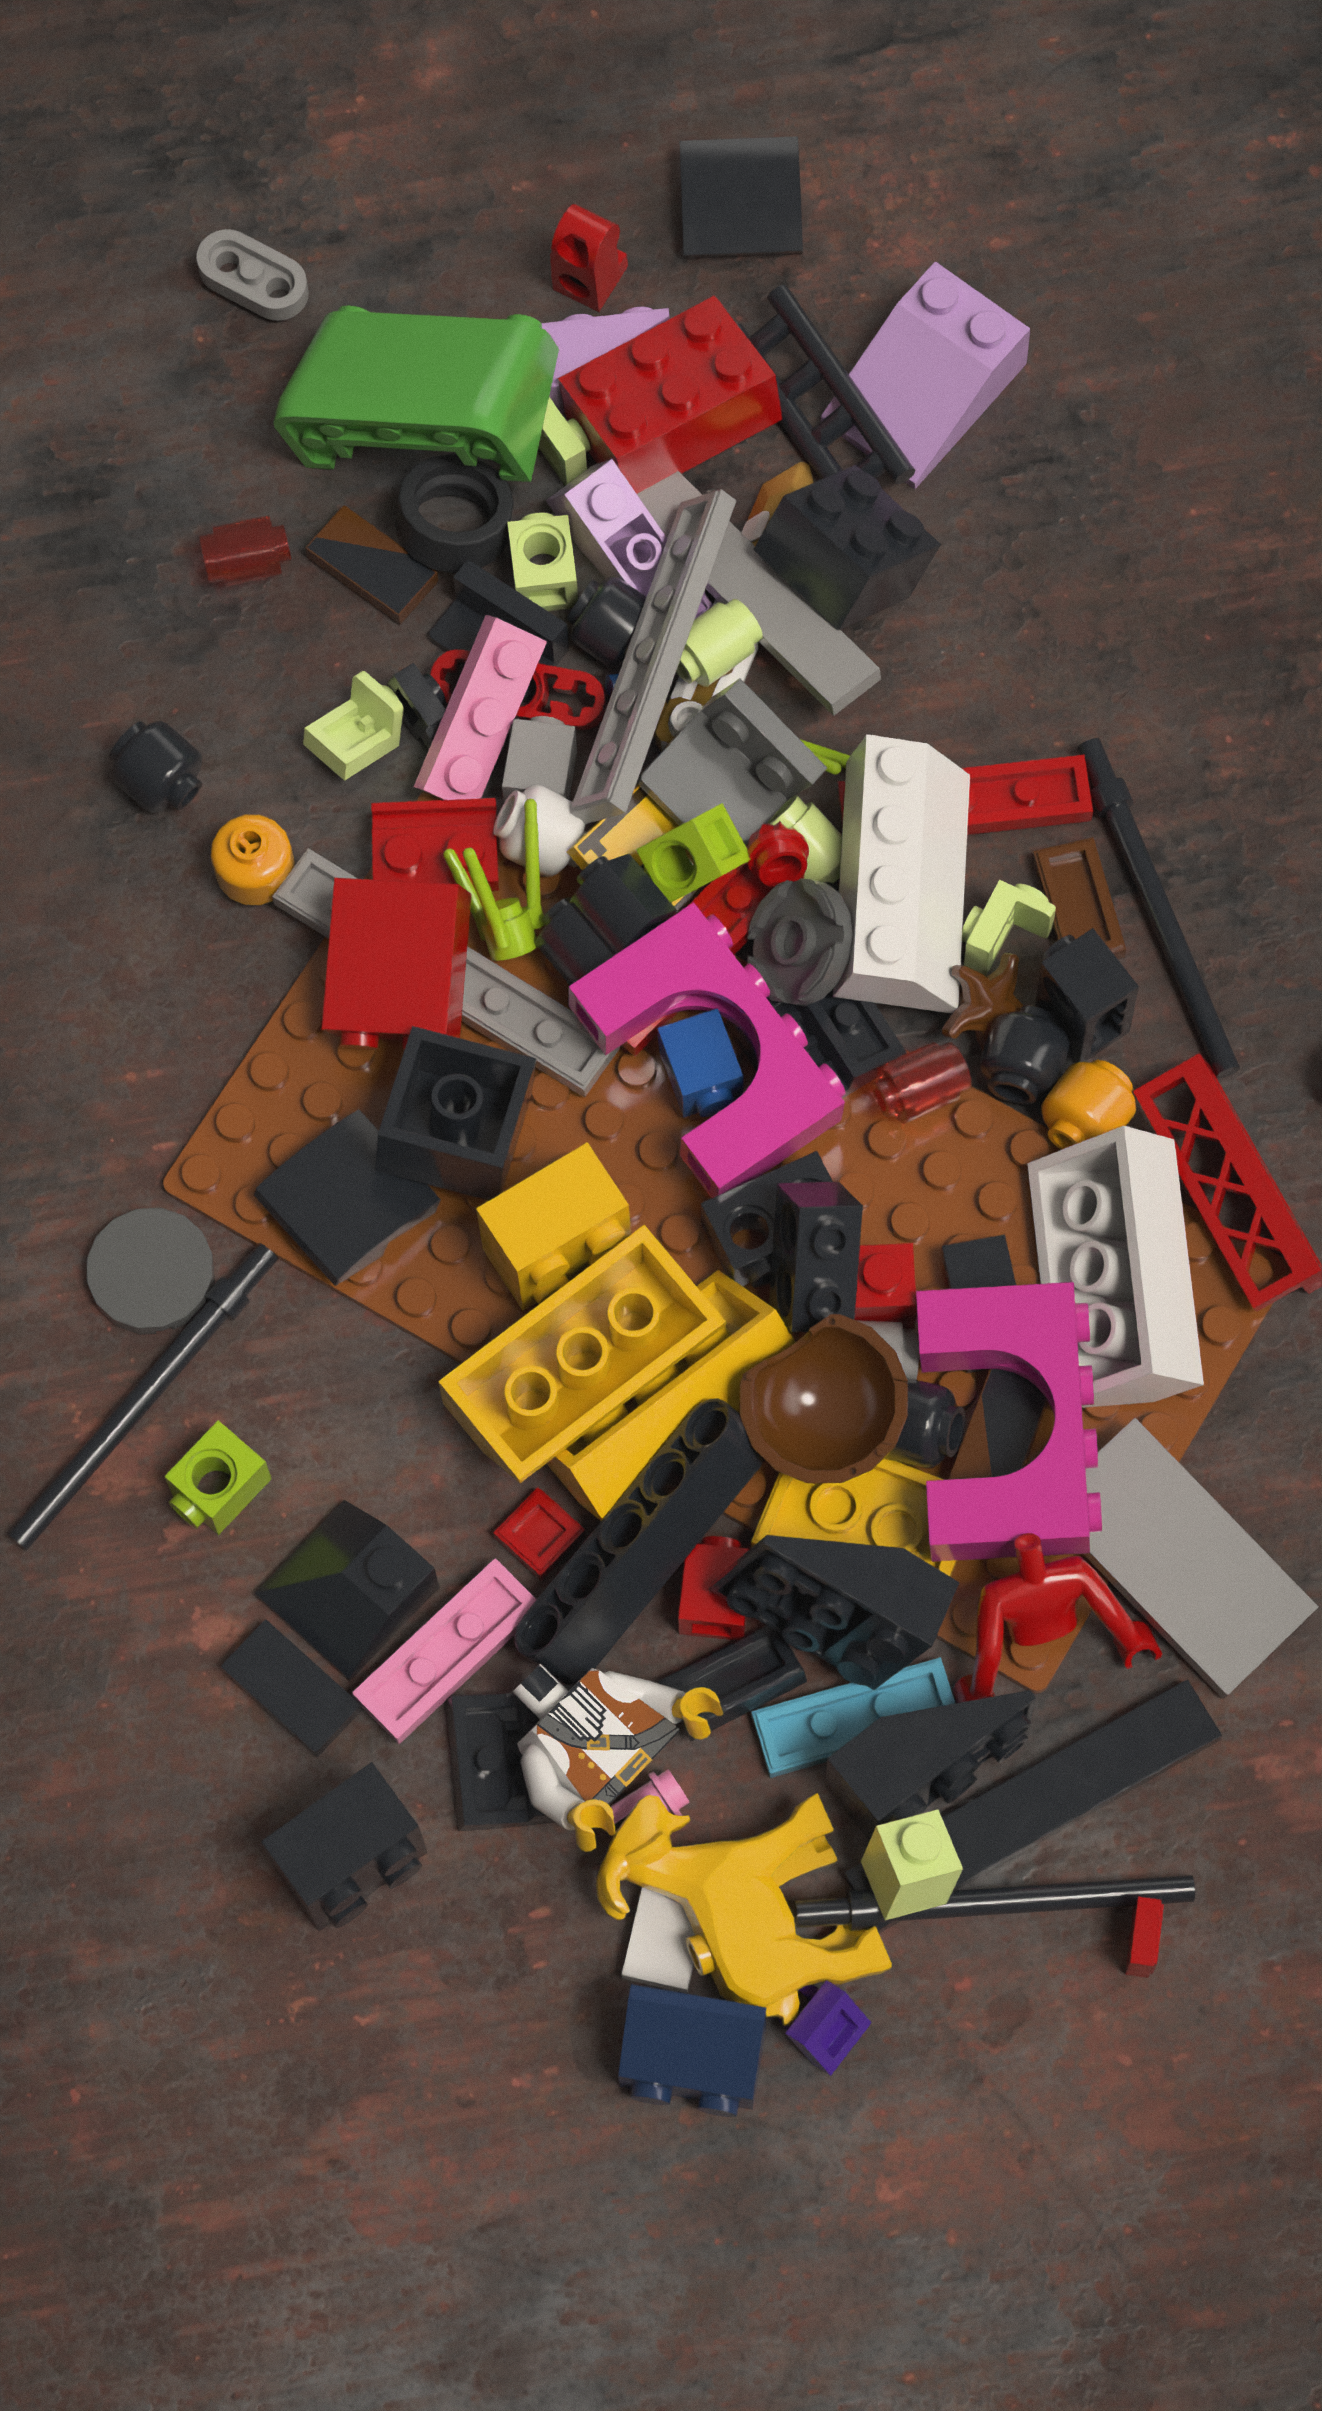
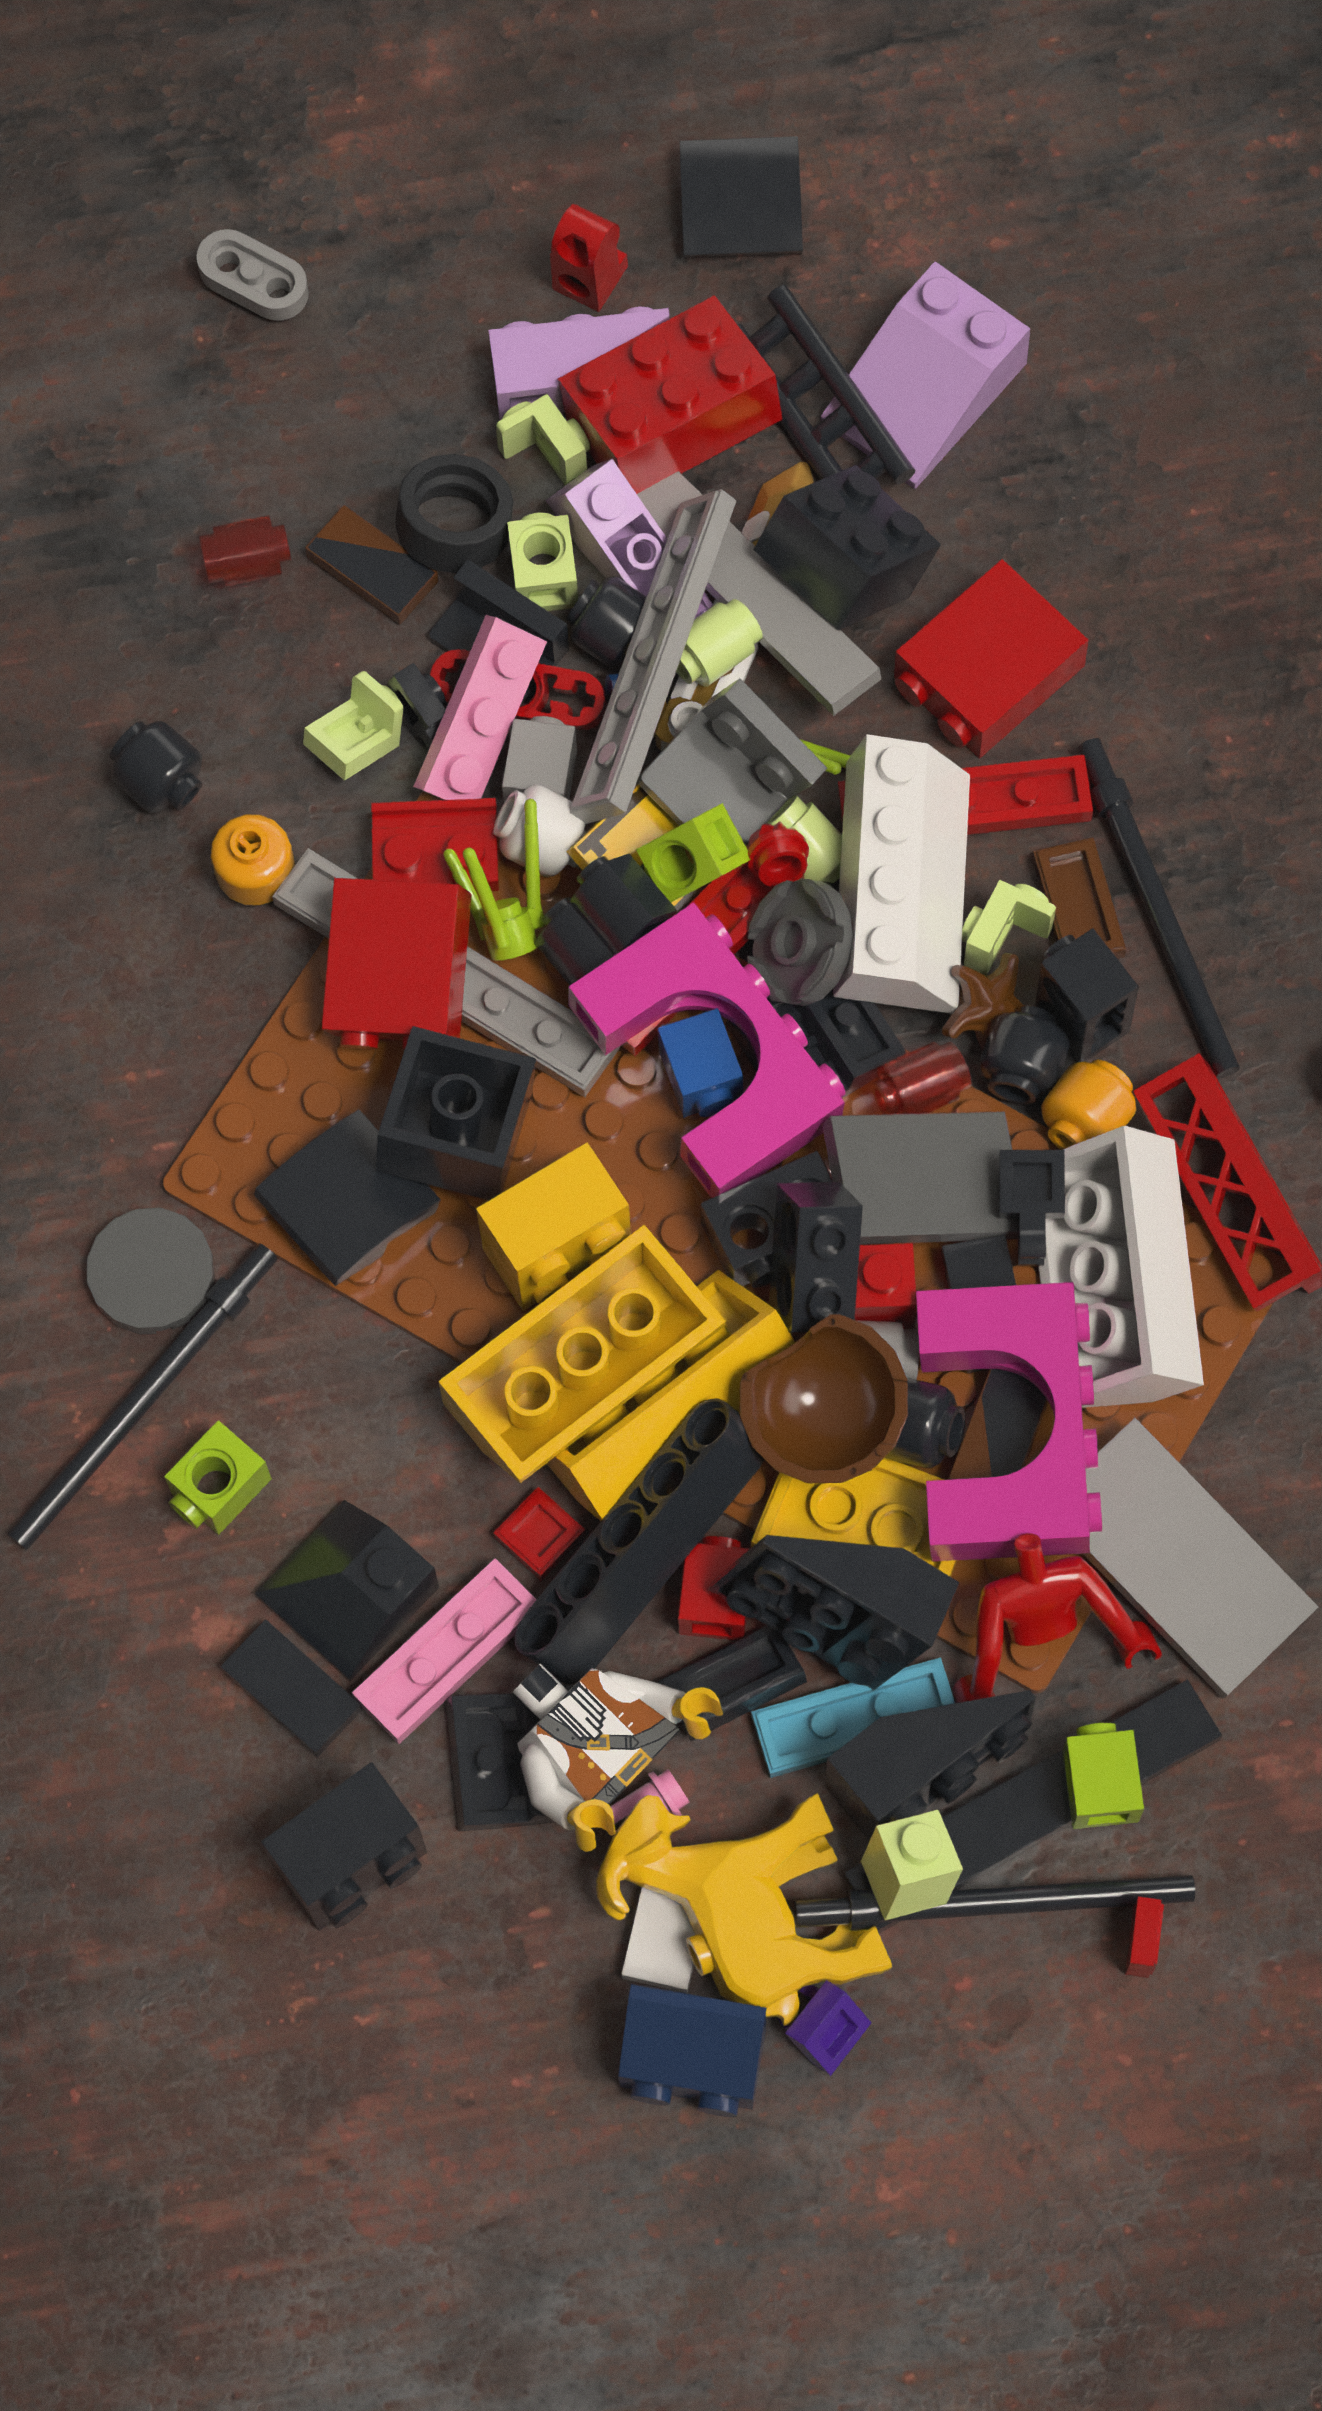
bright green windscreen [273,305,559,482] -> none
none -> dark grey tile [822,1112,1018,1245]
none -> red brick [894,559,1089,759]
none -> black plate [999,1150,1065,1266]
none -> lime brick [1062,1723,1144,1829]

